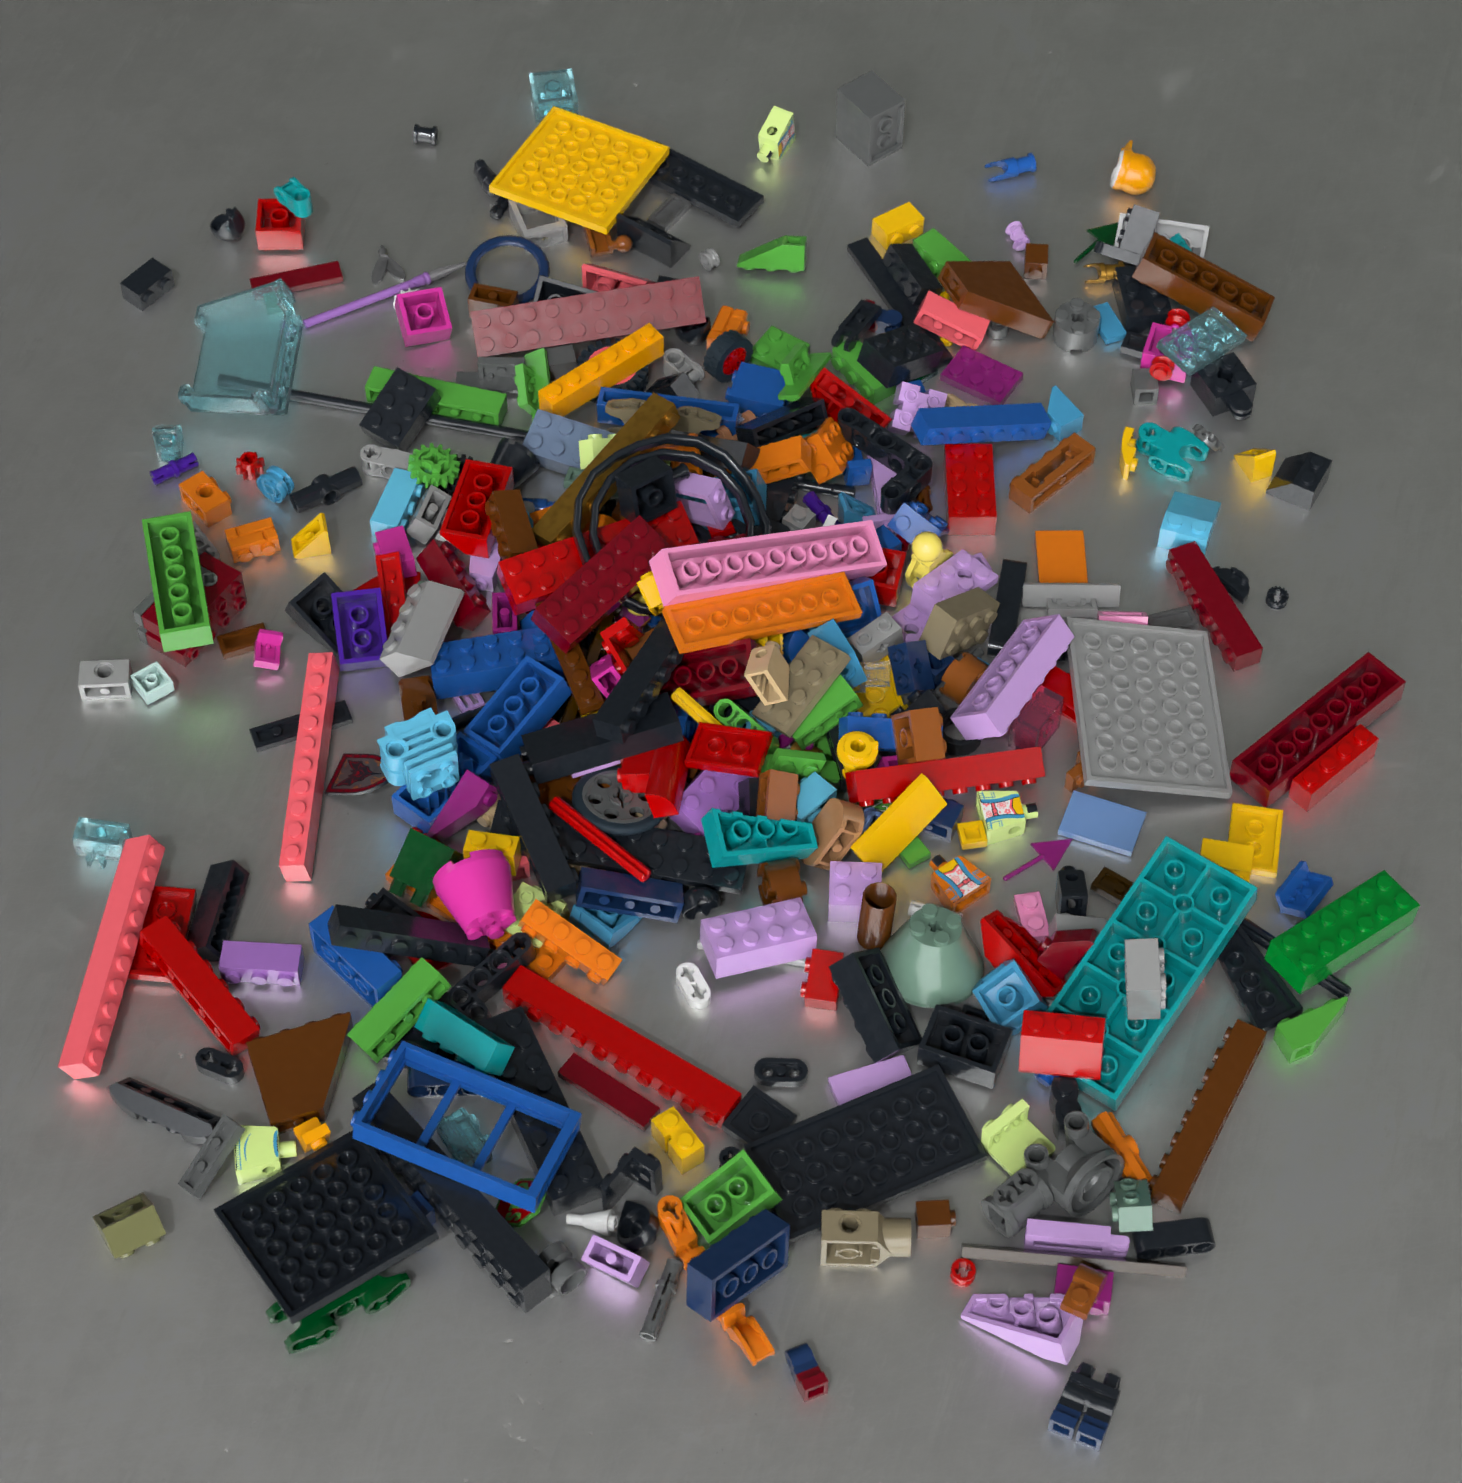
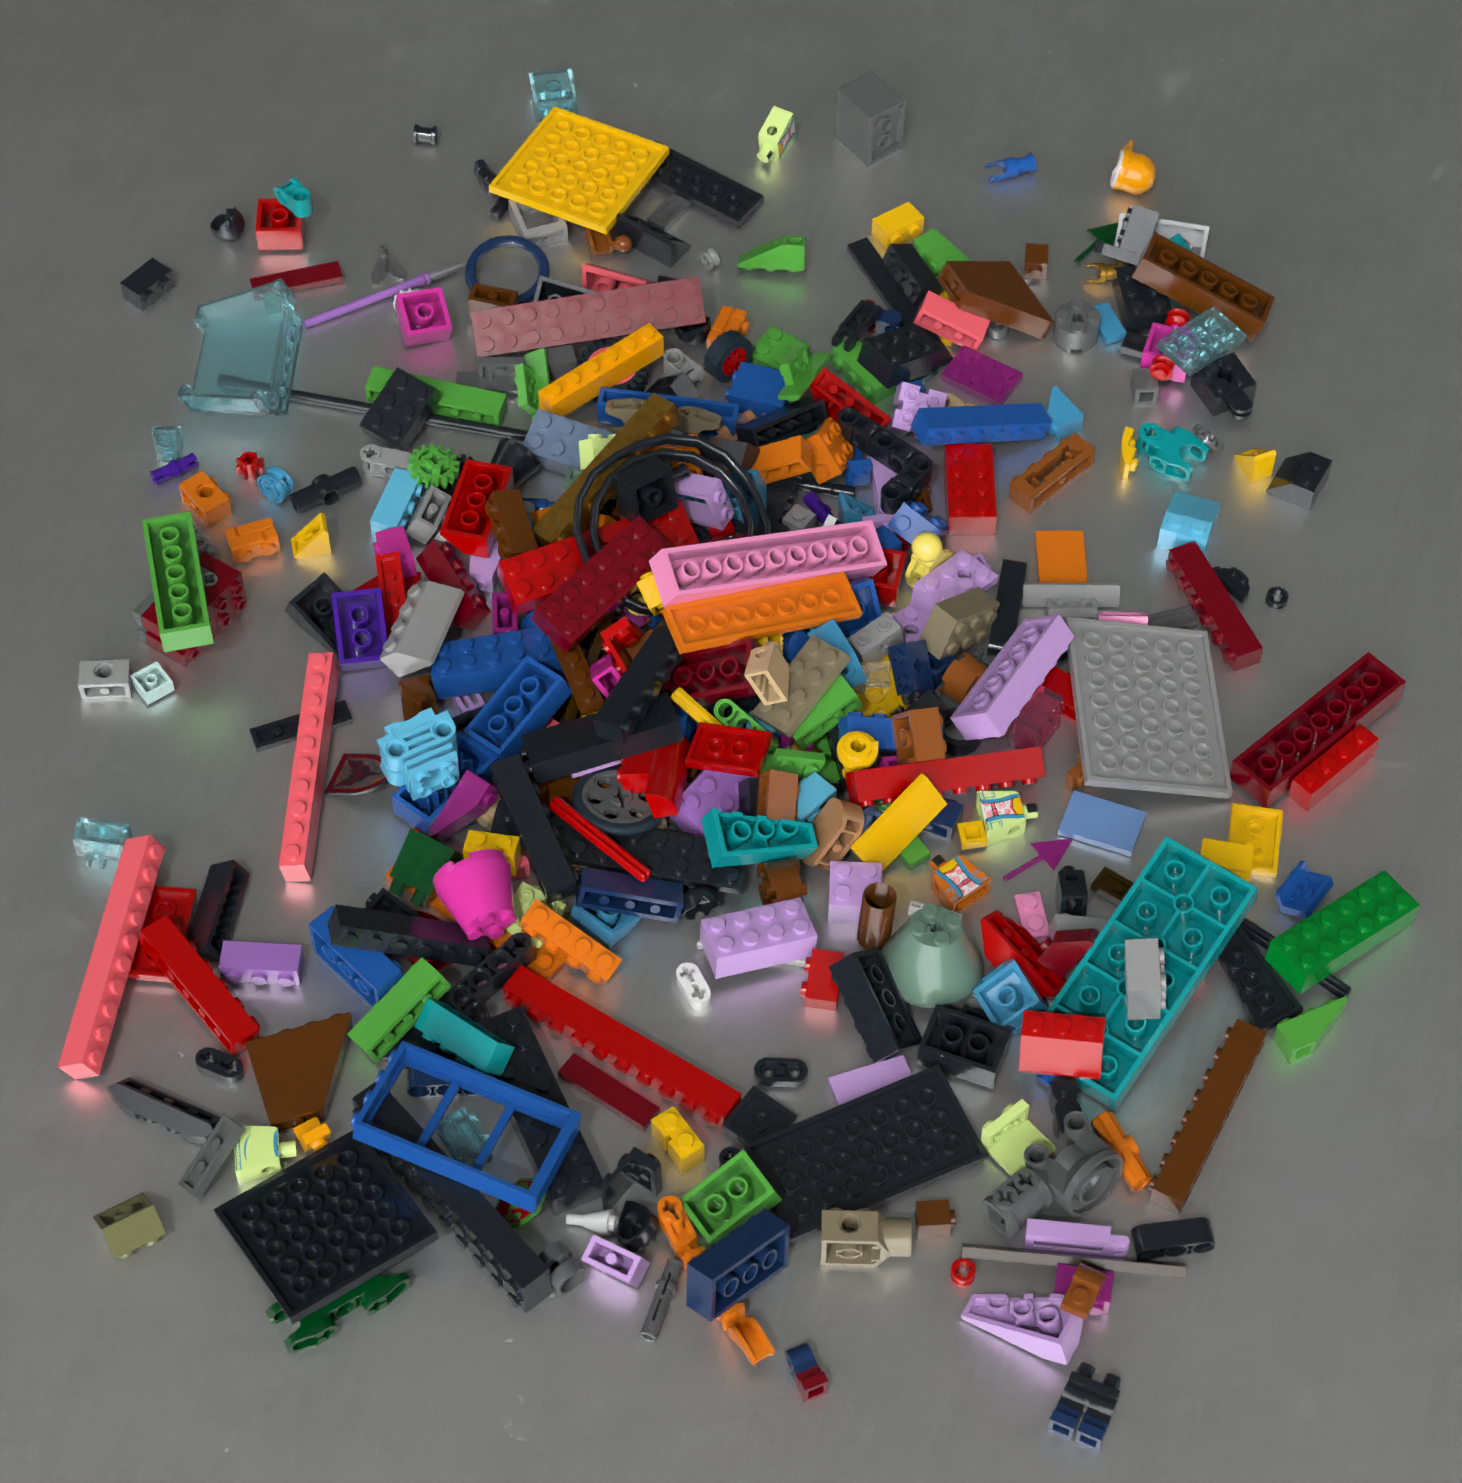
reddish brown tile [216,622,266,660] -> none
dark pink bracket [253,629,283,671] -> none
dark blue plate [410,1190,436,1225] -> none
lavender piece [1005,221,1030,251] -> none
sand green brick [1109,1178,1153,1232] -> none

